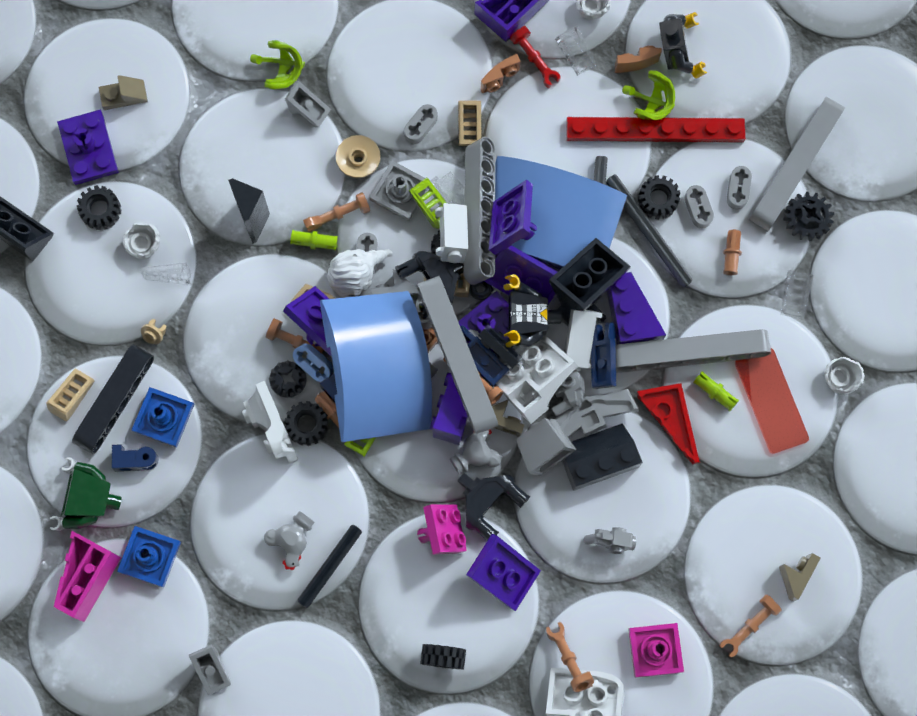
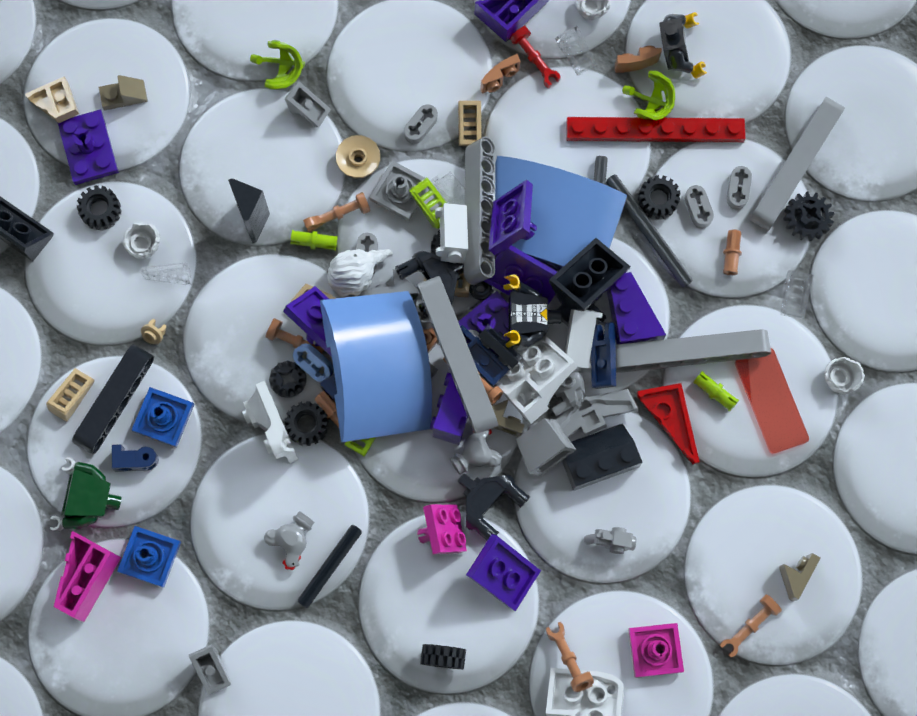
none -> tan wing [25,76,79,123]

